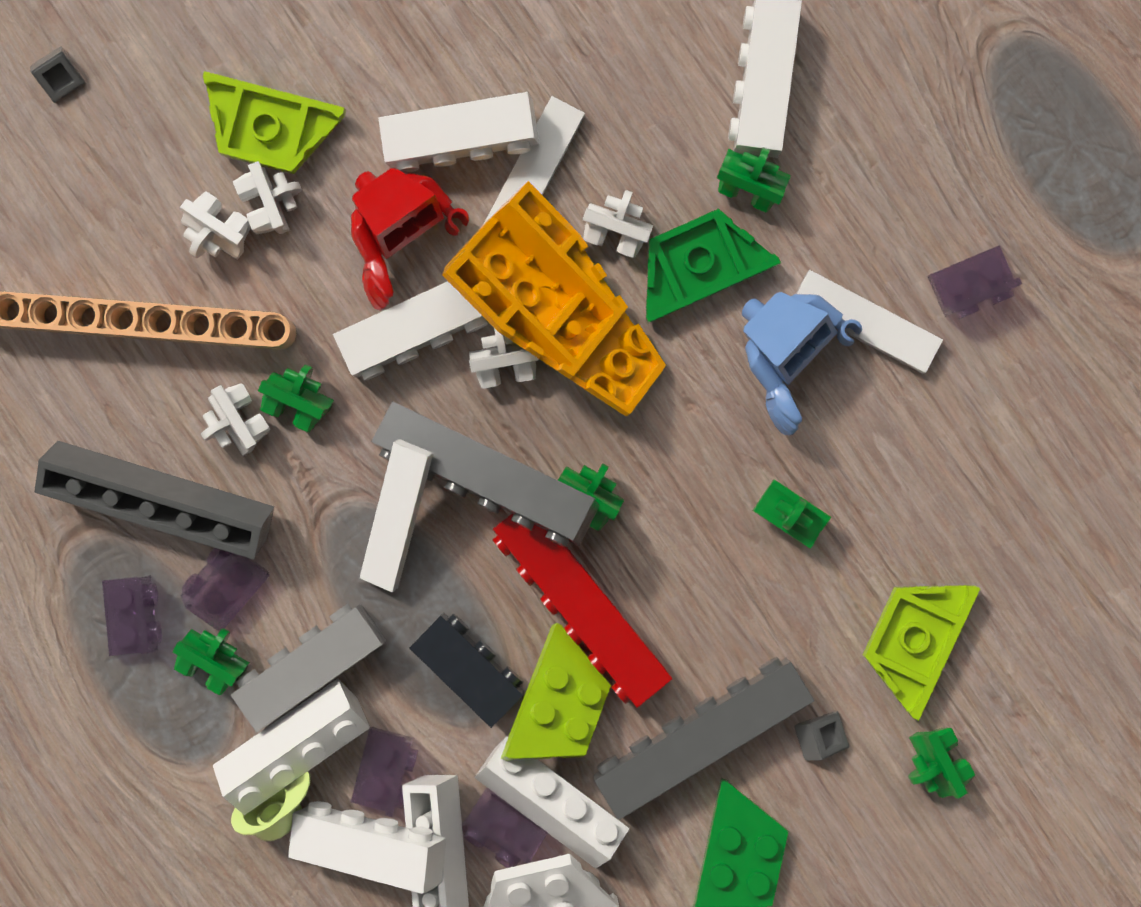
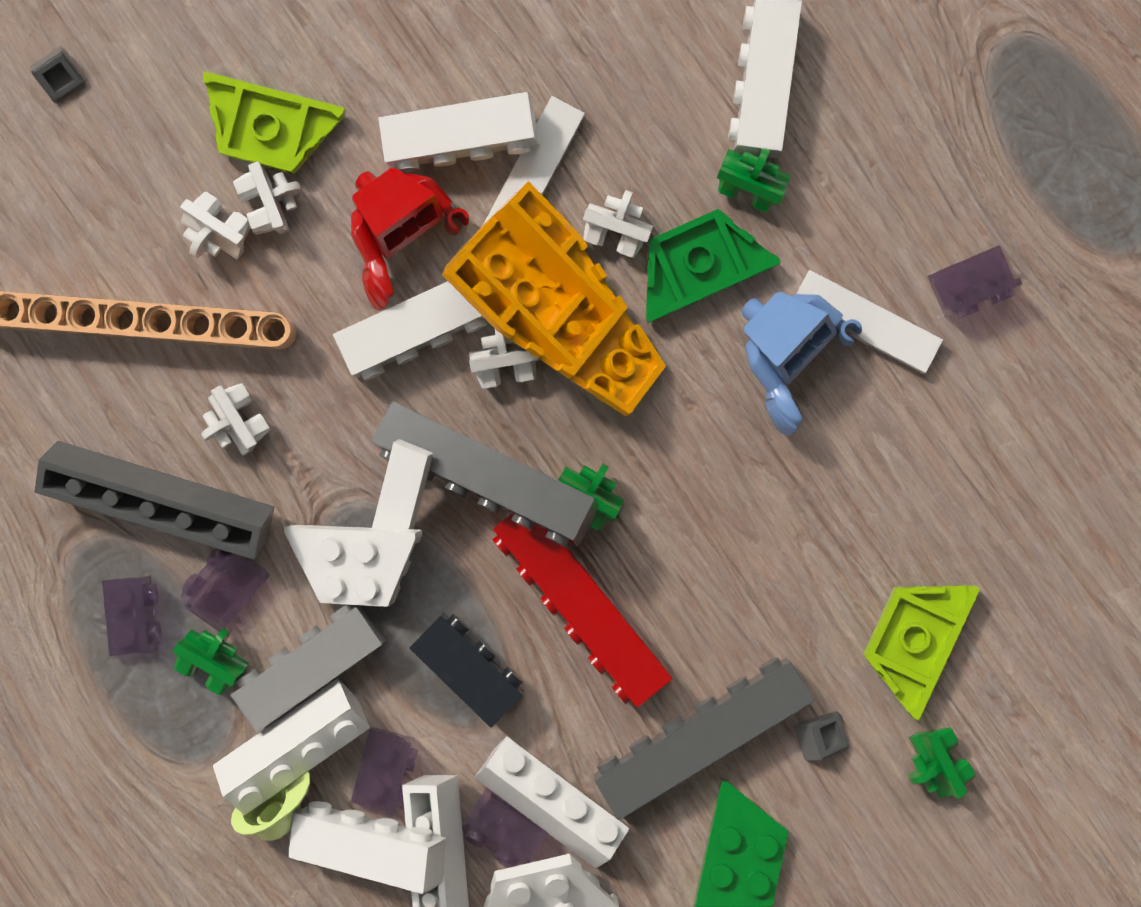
green hips [258,364,334,432] -> none
lime wing [500,623,611,761] -> none
green hips [752,479,831,549] -> none
none -> white wing [284,525,422,607]

